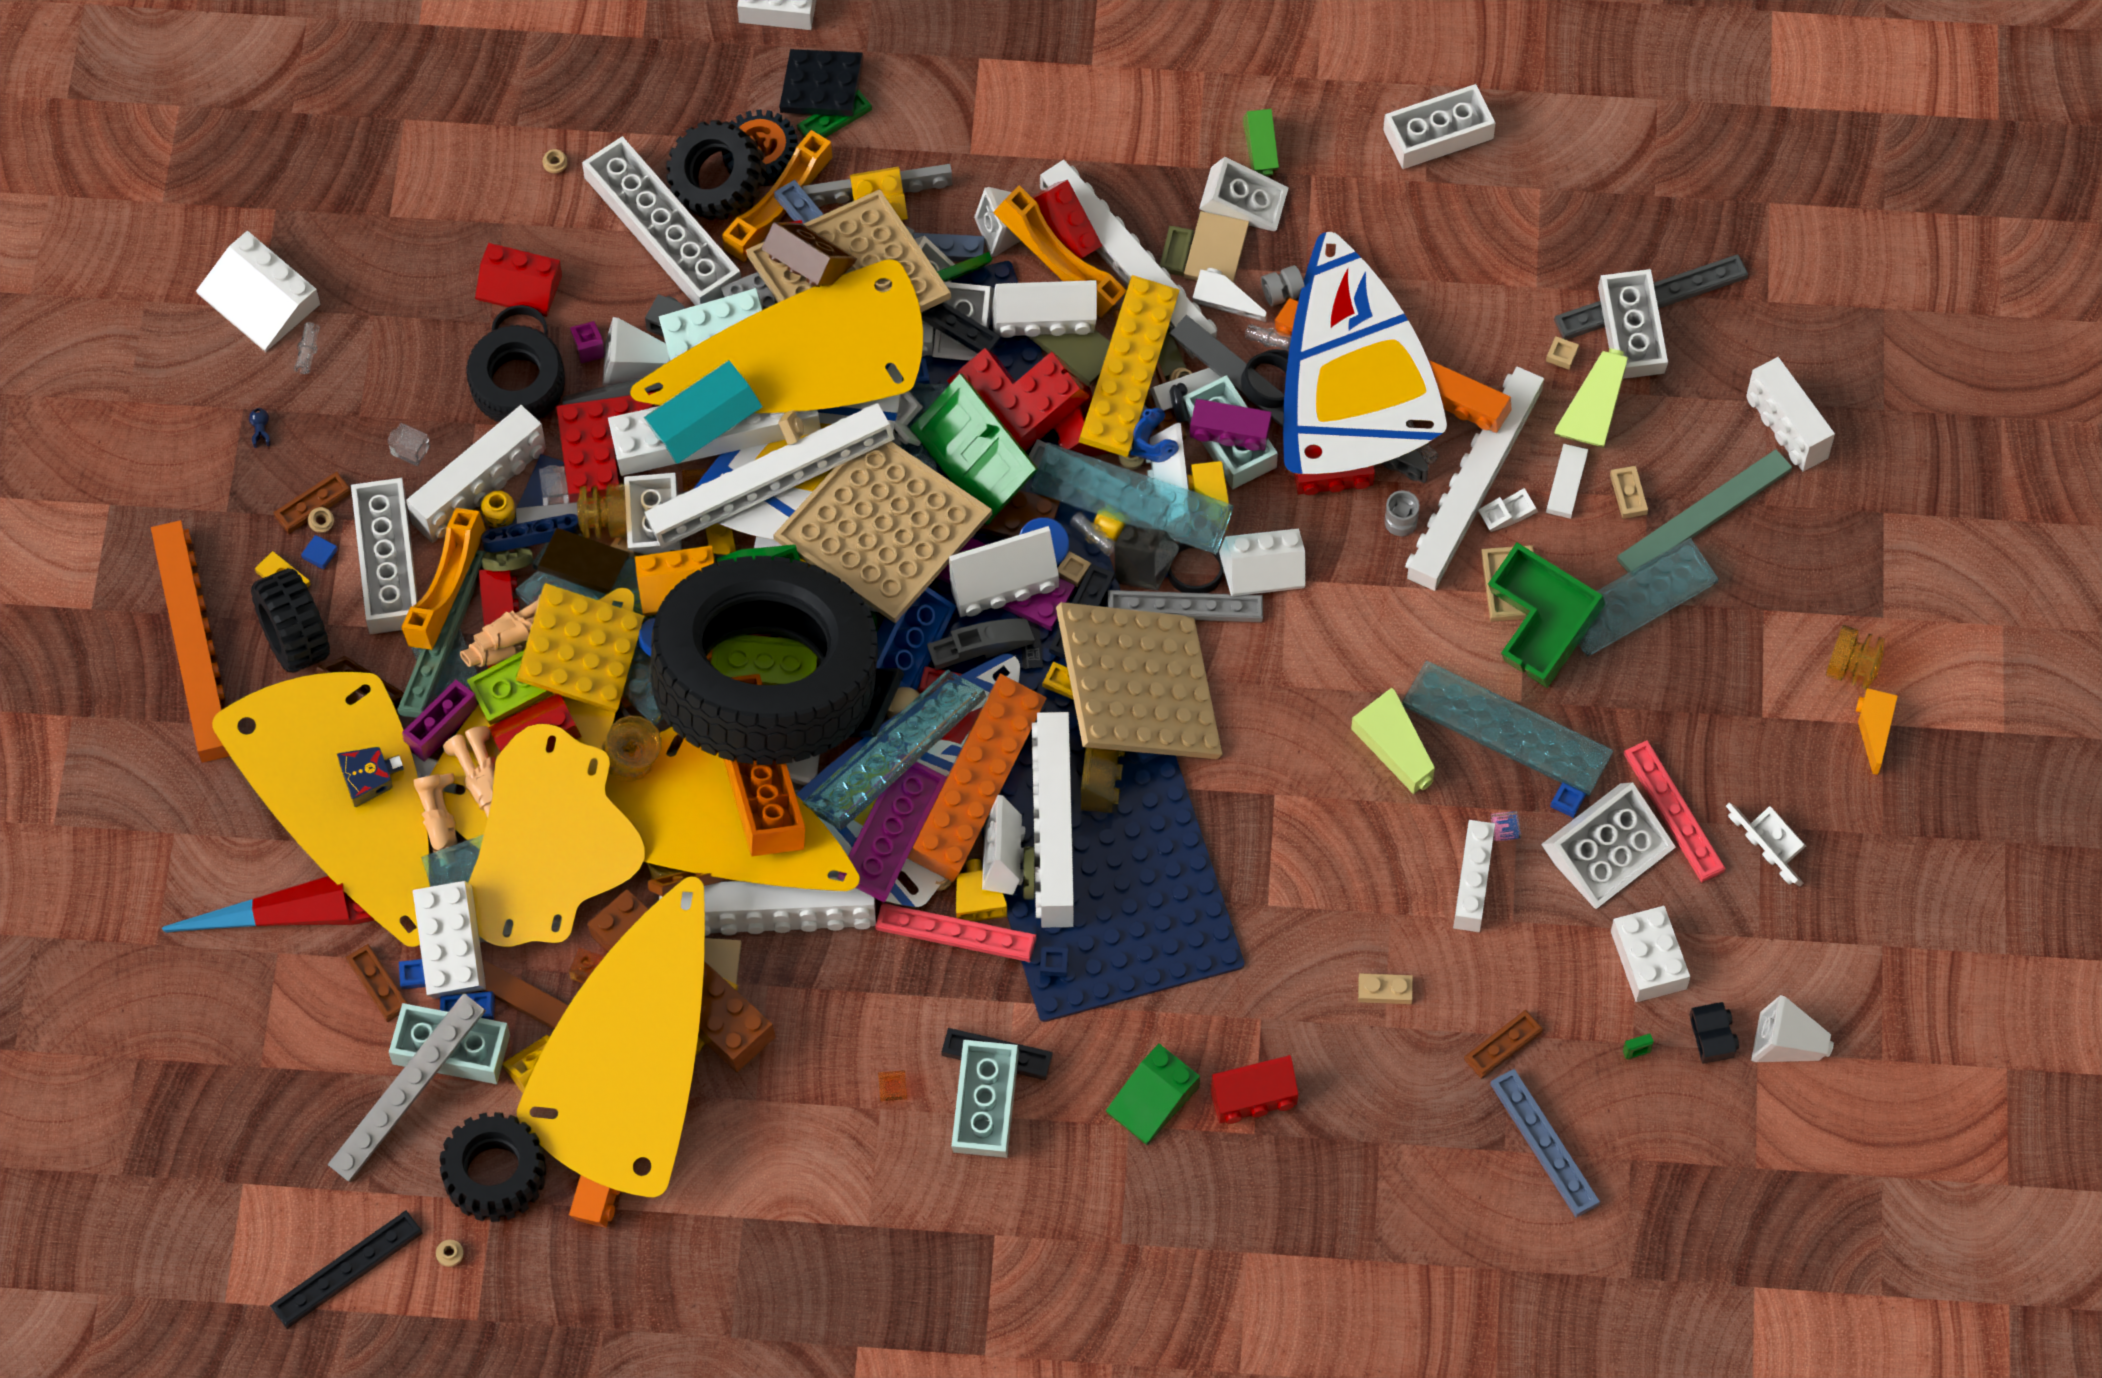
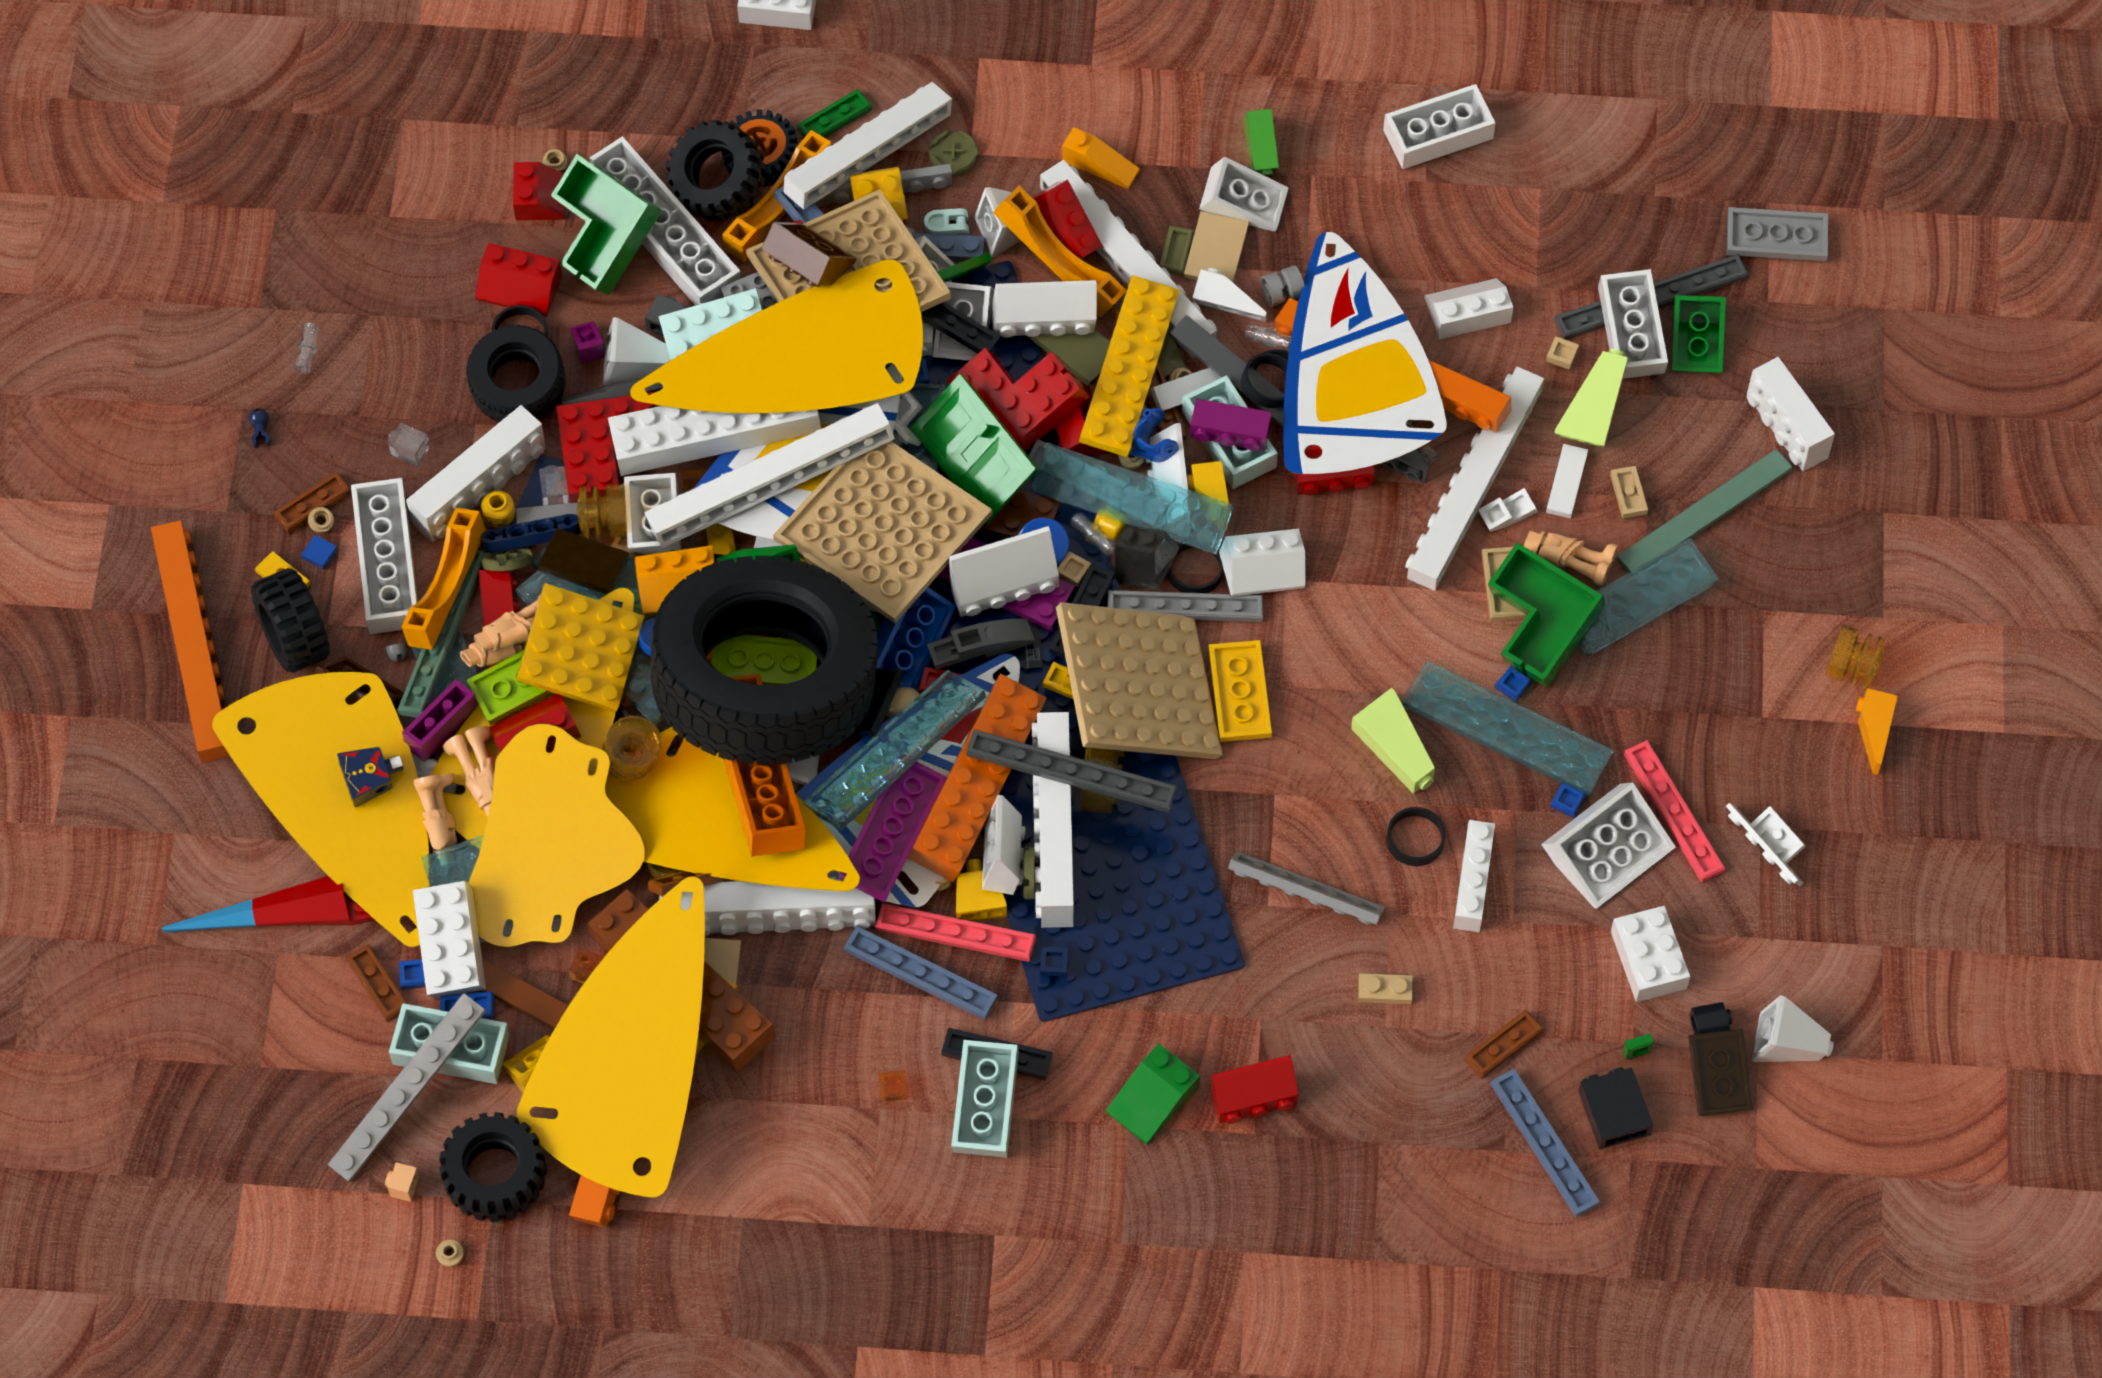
white slope [196,231,320,352] -> none
black tile [270,1210,423,1329] -> none
teal slope [644,360,763,464] -> none
tan plate [778,410,804,445] -> none
black plate [779,49,864,116] -> none
black arm [1169,383,1189,422] -> none
light grey wheel [1384,490,1420,537] -> none
clear tile [1490,811,1521,841] -> none
none -> light grey hinge [385,642,407,662]
none -> light nougat plate [385,1162,420,1202]
none -> red slope [513,162,566,220]
none -> green piece [551,154,662,295]
none -> white brick [784,82,952,210]
none -> sand blue plate [844,926,998,1021]
none -> light aqua plate [924,208,970,235]
none -> olive tile [929,130,978,176]
none -> dark grey tile [966,729,1177,813]
none -> light orange slope [1062,127,1140,190]
none -> yellow plate [1208,640,1272,742]
none -> light grey plate [1228,851,1385,925]
none -> black tyre [1386,807,1446,866]
none -> white slope [1424,278,1513,340]
none -> blue tile [1495,666,1532,702]
none -> light nougat piece [1524,530,1618,587]
none -> black brick [1578,1067,1653,1150]
none -> green slope [1672,295,1726,373]
none -> dark brown tile [1688,1029,1753,1116]
none -> light grey plate [1726,207,1828,261]

